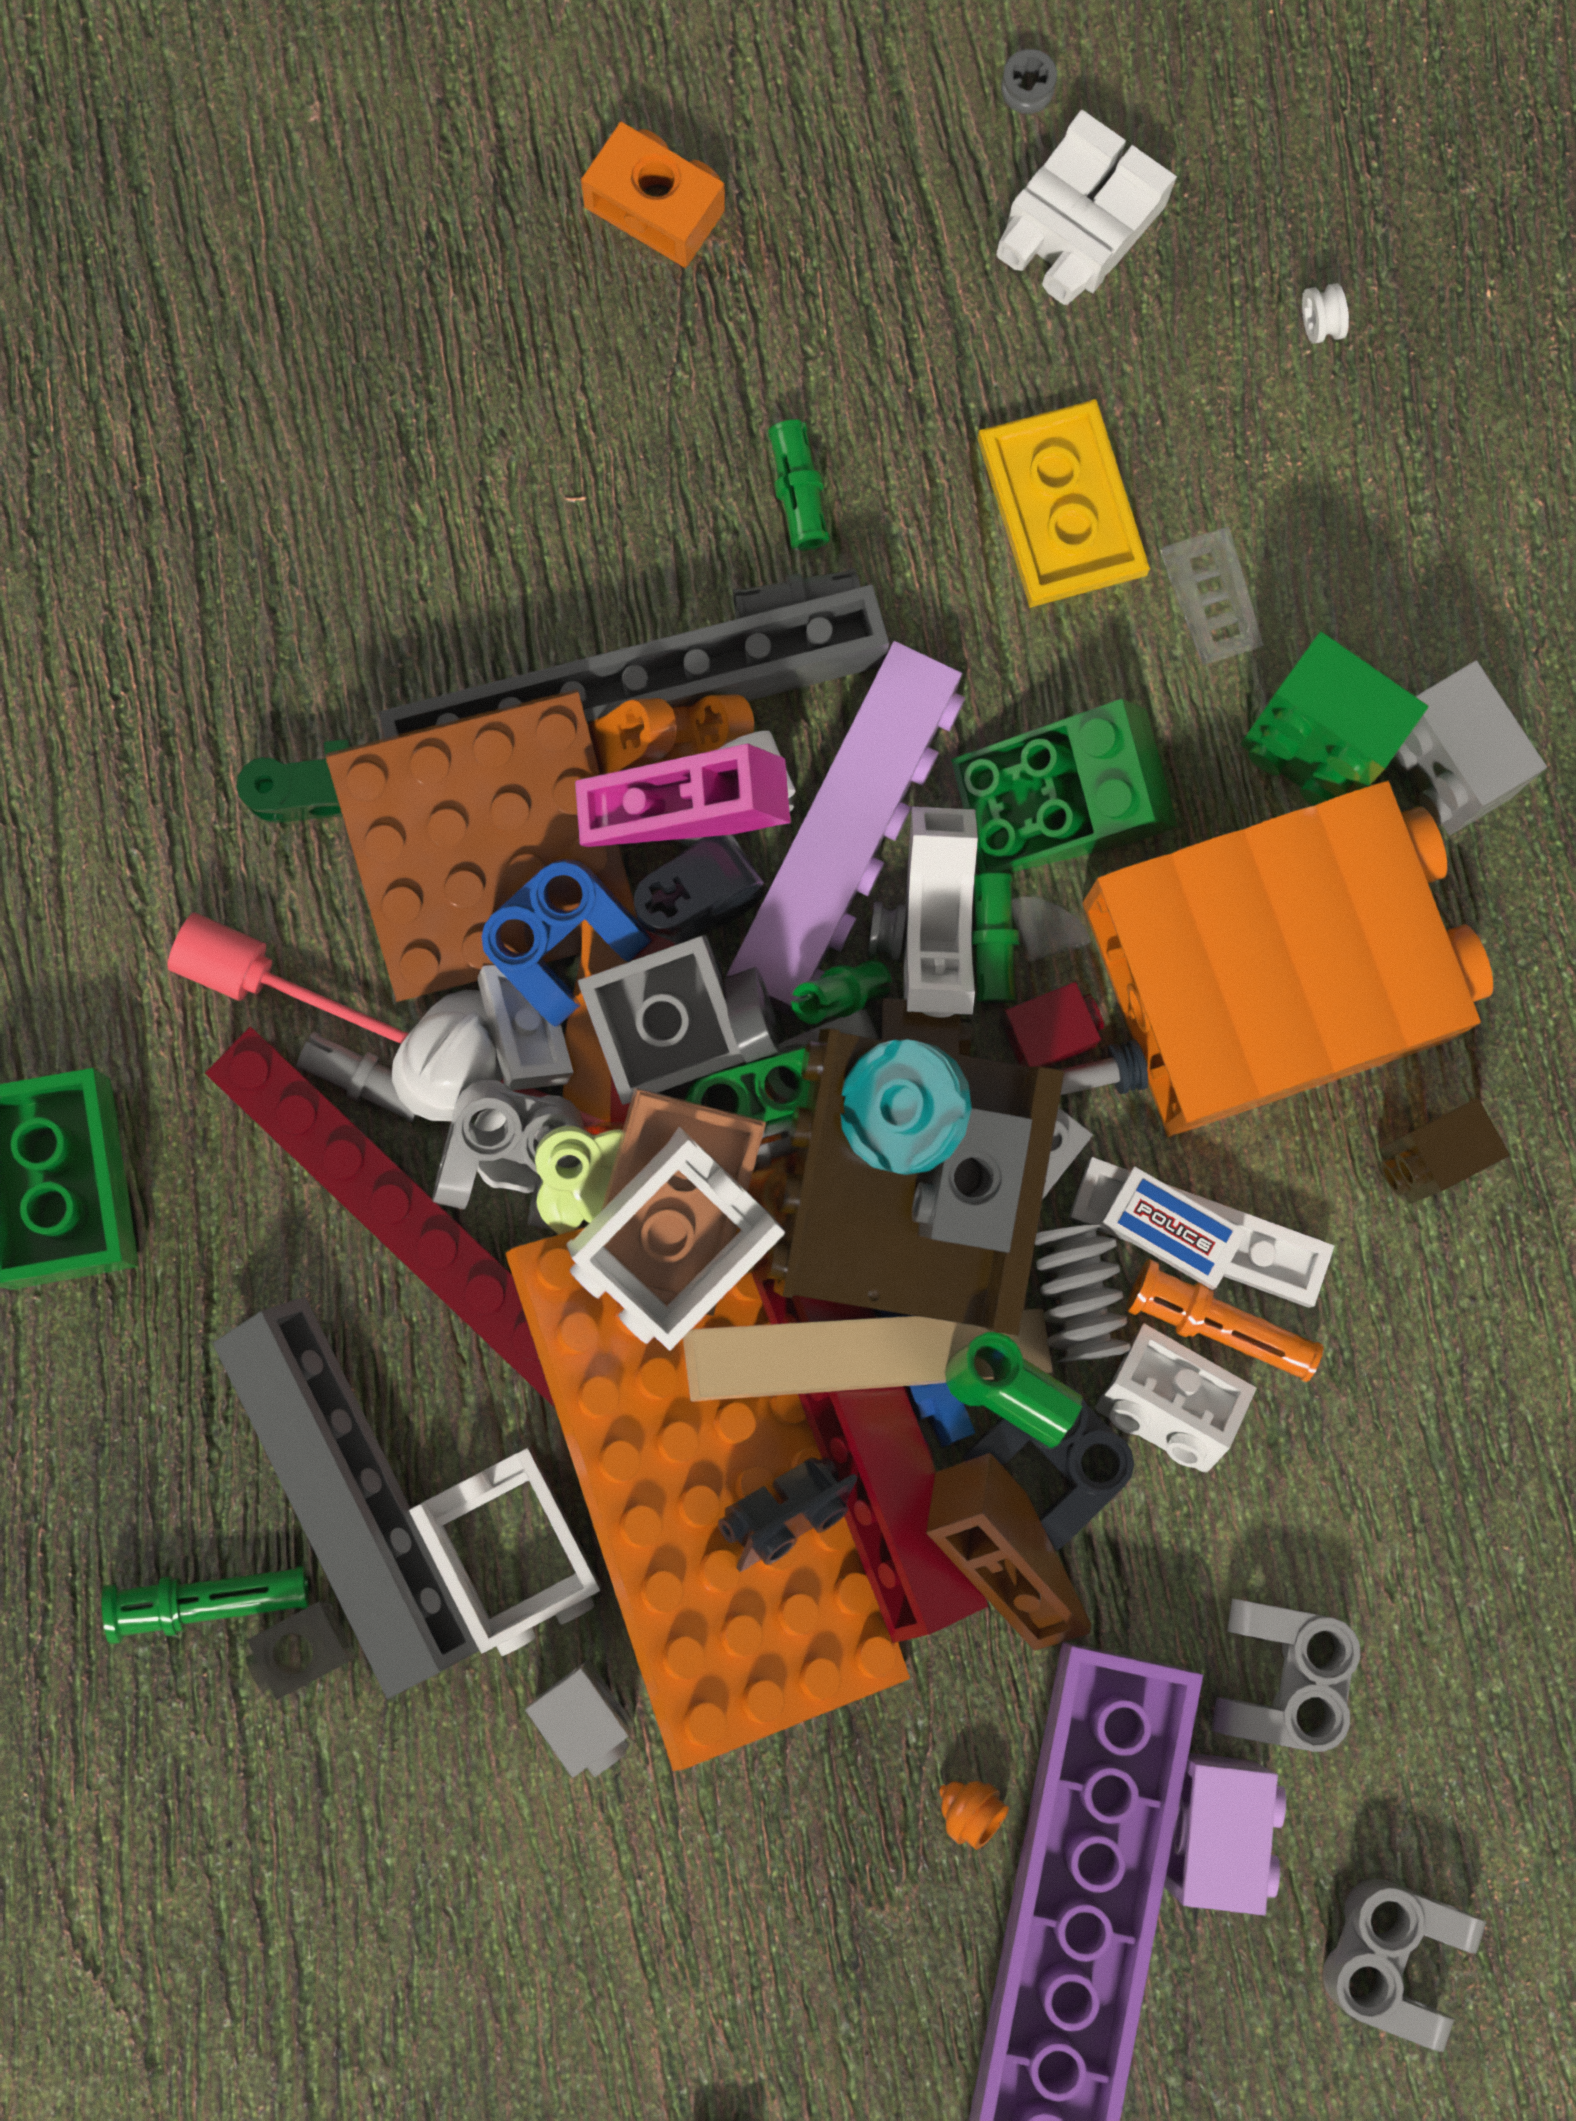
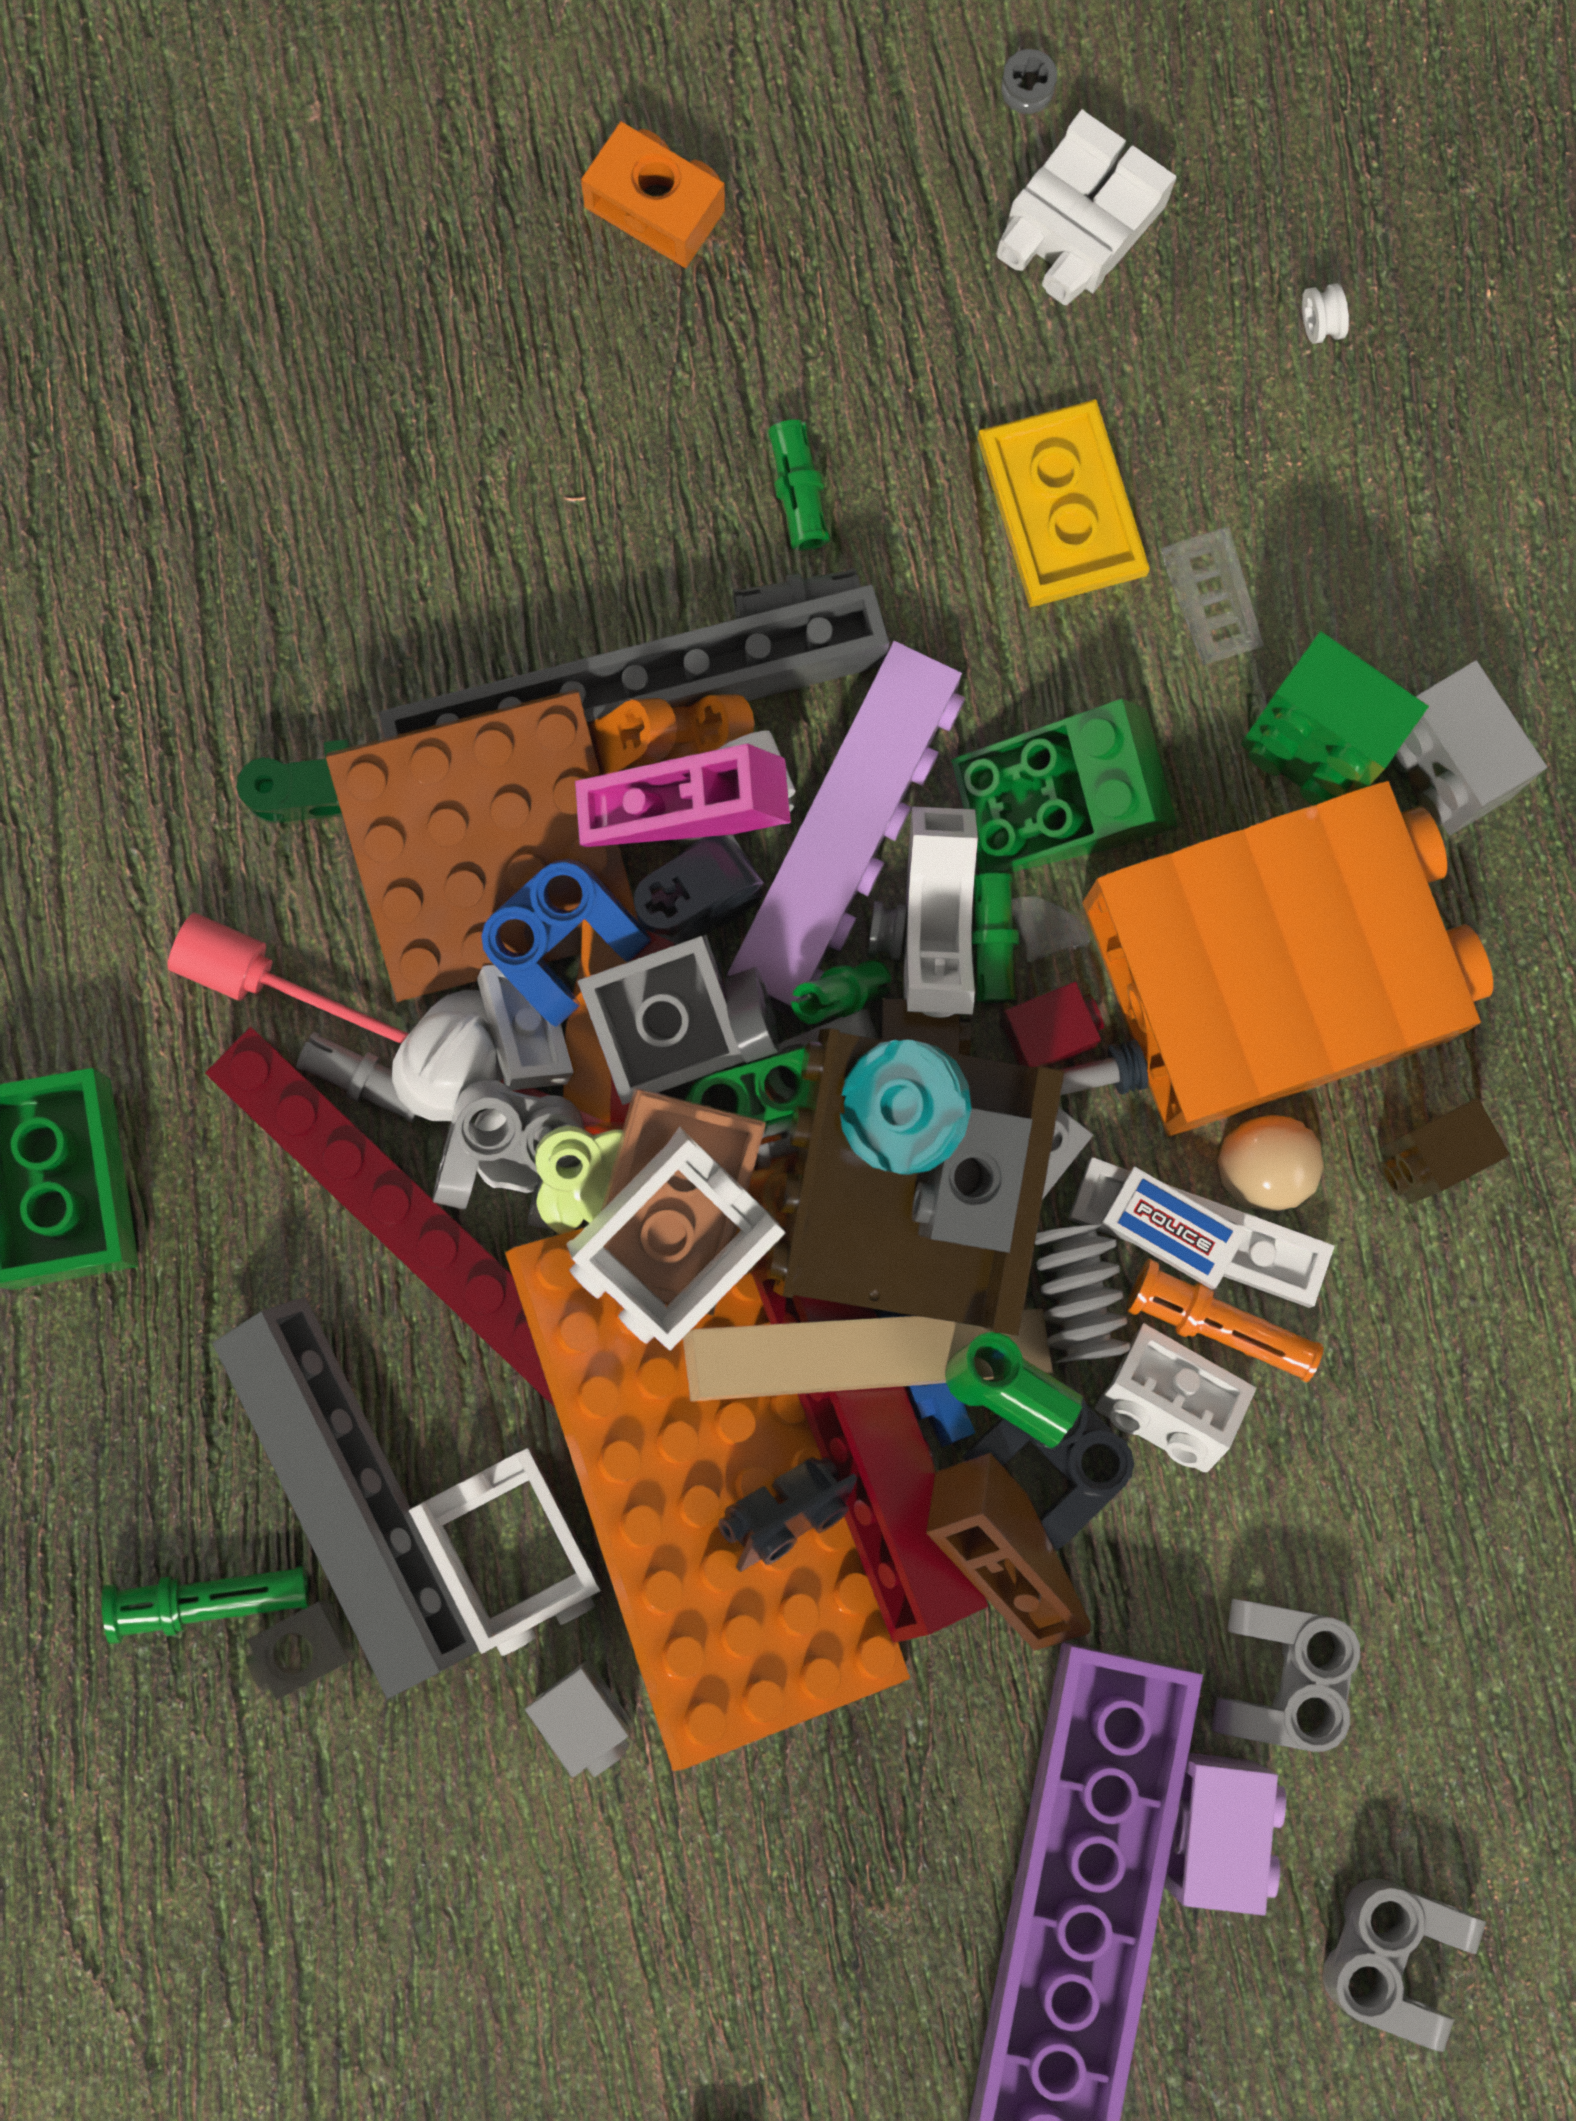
orange plate [939,1780,1009,1850] -> none
none -> tan hair [1217,1115,1324,1211]

